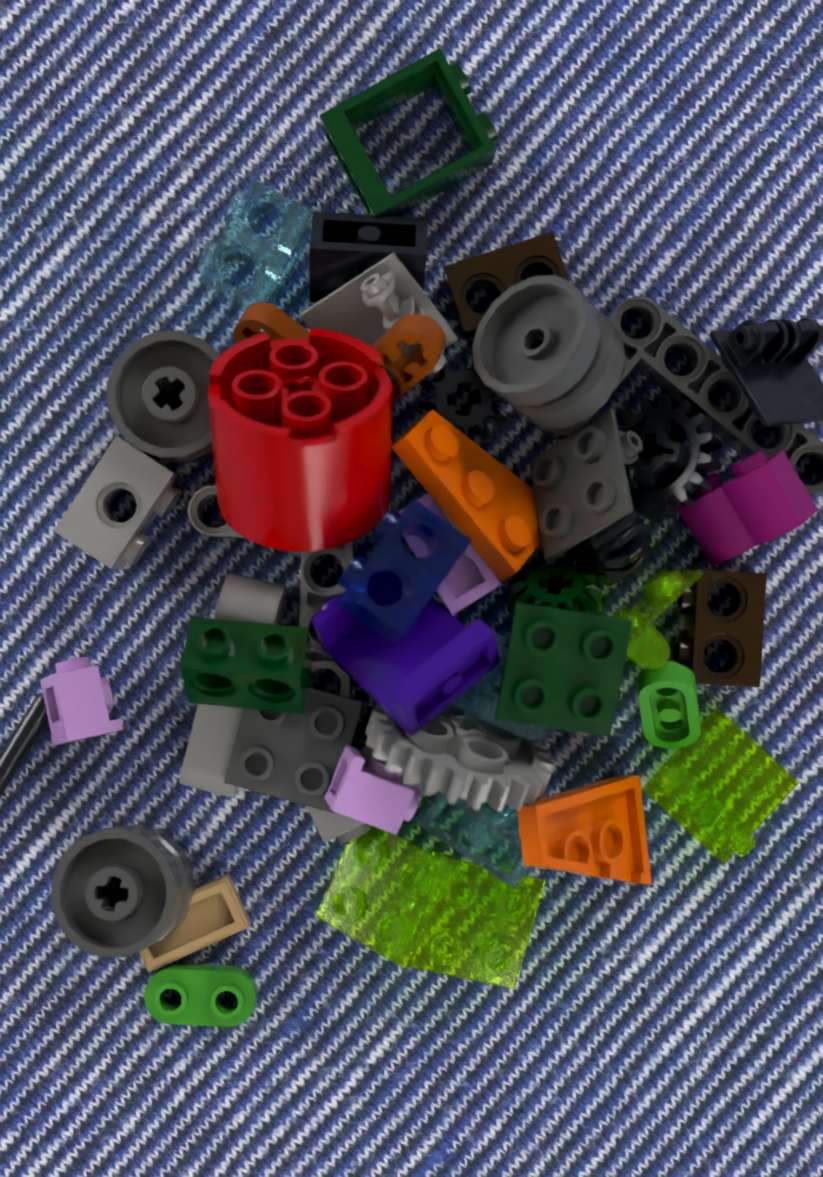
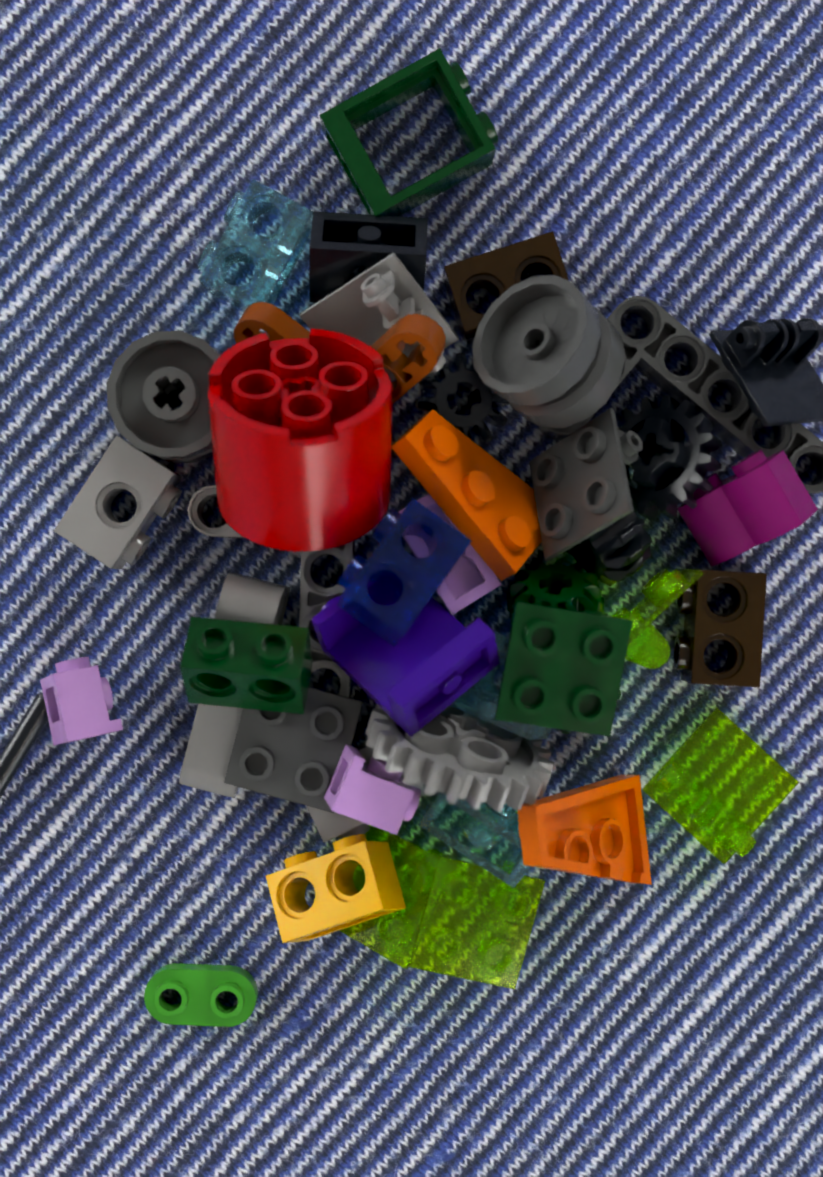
dark grey wheel [51,824,194,958] -> none
tan tile [139,873,252,973] -> none
bright green plate [637,660,701,749] -> none
none -> yellow brick [266,834,406,943]

